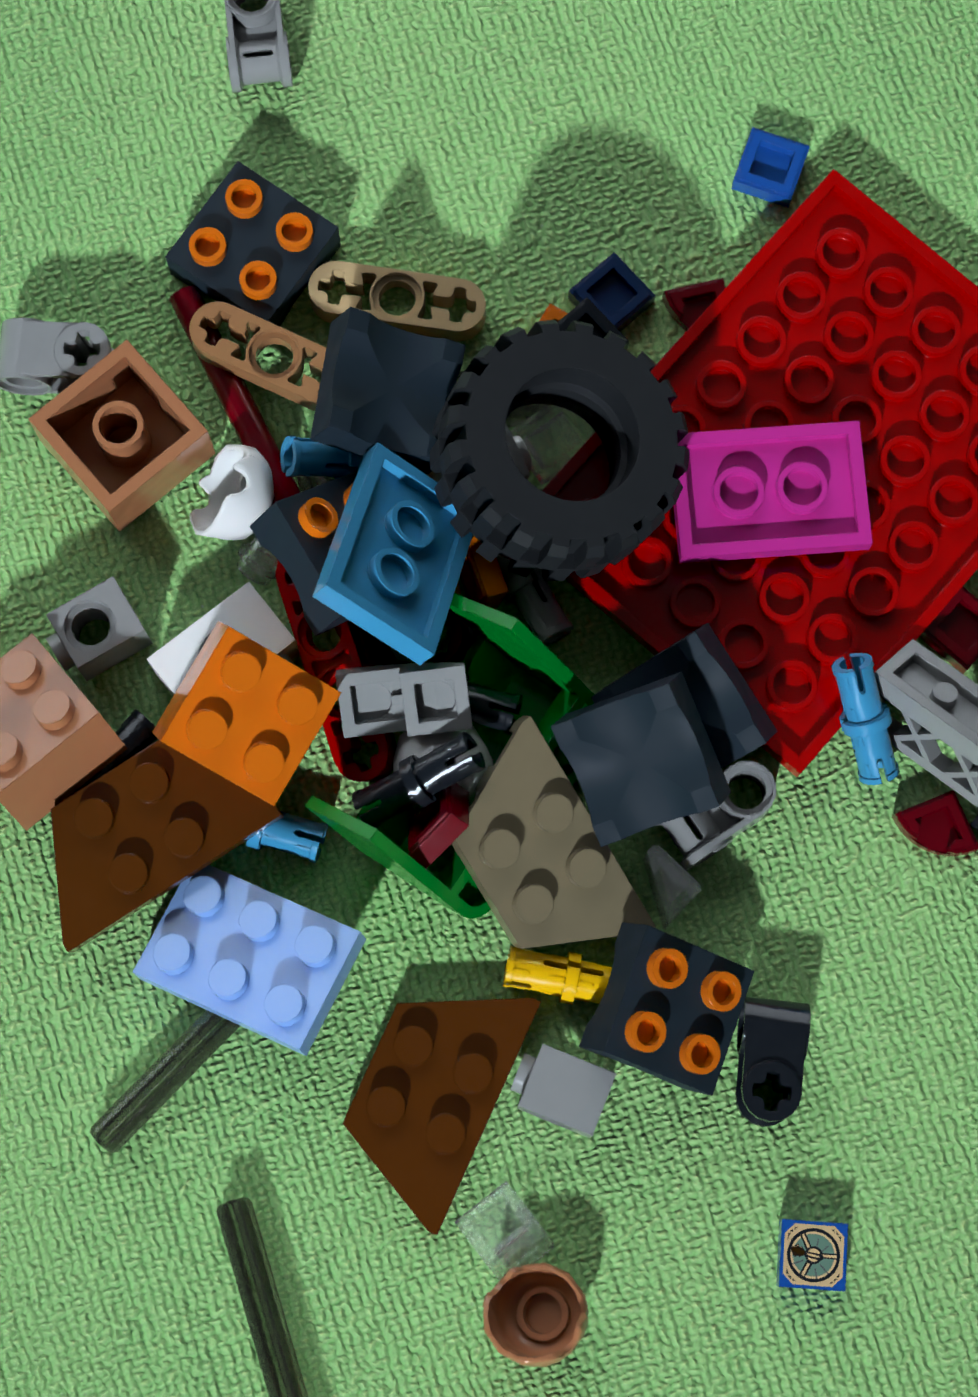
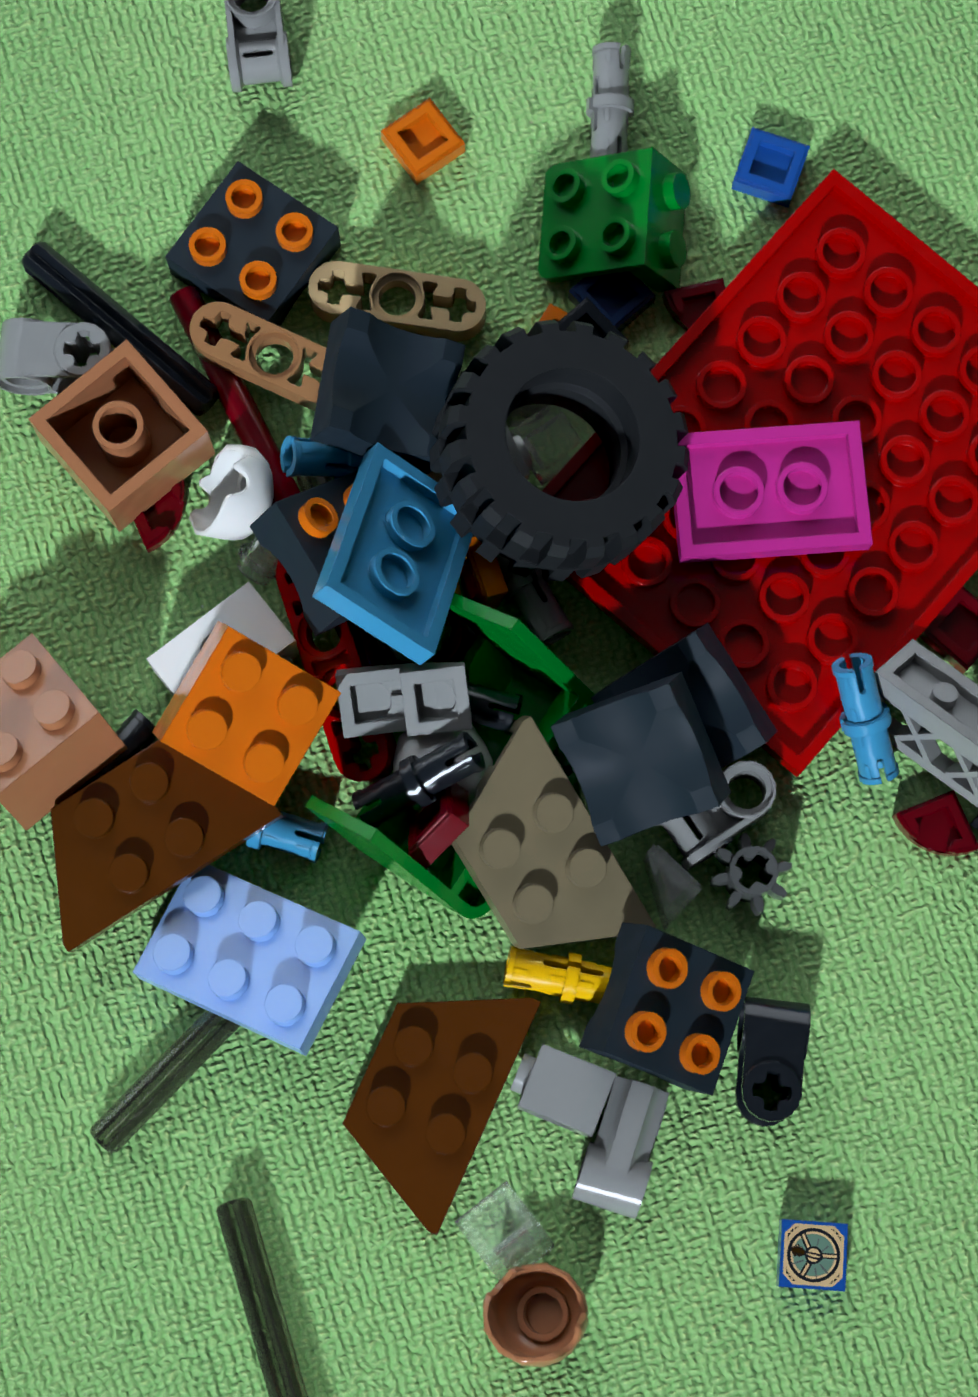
light grey brick [46,576,153,681] -> none
none -> black axle [21,241,218,416]
none -> dark red tile [134,480,186,553]
none -> orange tile [381,98,465,185]
none -> green bracket [538,147,691,293]
none -> light grey piece [572,1076,669,1219]
none -> light grey pin [586,42,634,158]
none -> dark grey gear [710,833,792,916]

